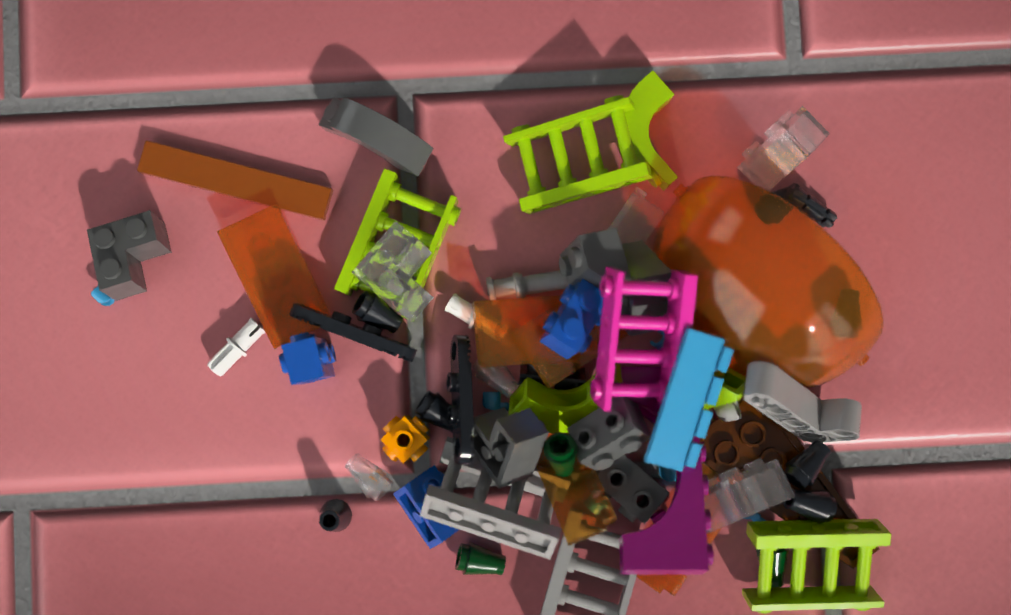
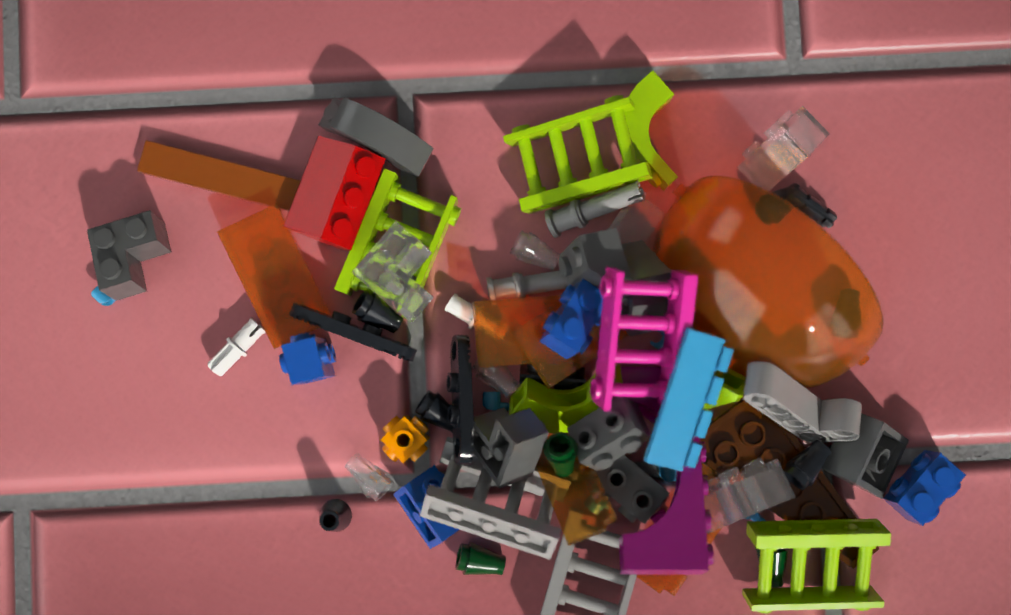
light grey hinge [714,401,741,422] -> none
black cone [783,489,837,524] -> none
none -> red slope [283,136,386,251]
none -> clear cone [510,231,560,271]
none -> light grey pin [545,180,645,238]
none -> dark grey slope [822,413,909,499]
none -> blue brick [883,450,966,526]

